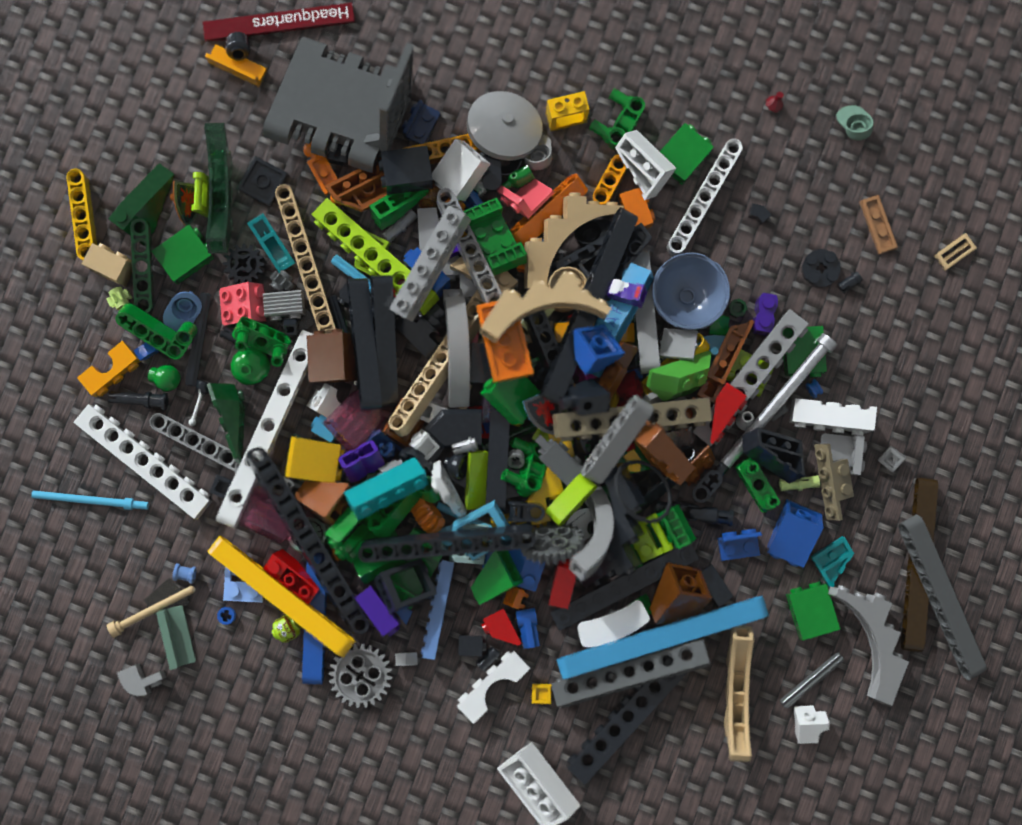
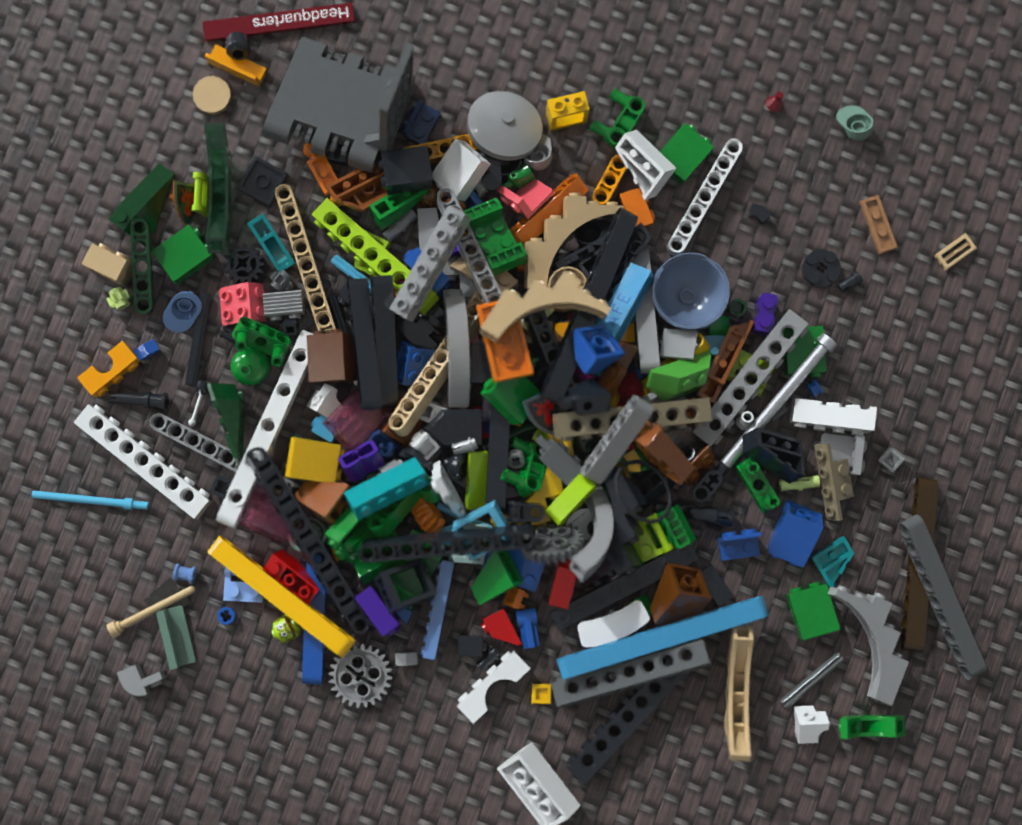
yellow beam [67,169,98,260] -> none
green beam [115,303,198,359] -> none
green piece [148,365,181,392] -> none
dark purple leg [607,279,648,308] -> none
red slope [710,382,747,444] -> none
none -> tan tile [193,76,231,115]
none -> blue bracket [397,341,443,385]
none -> green arch [839,715,905,739]

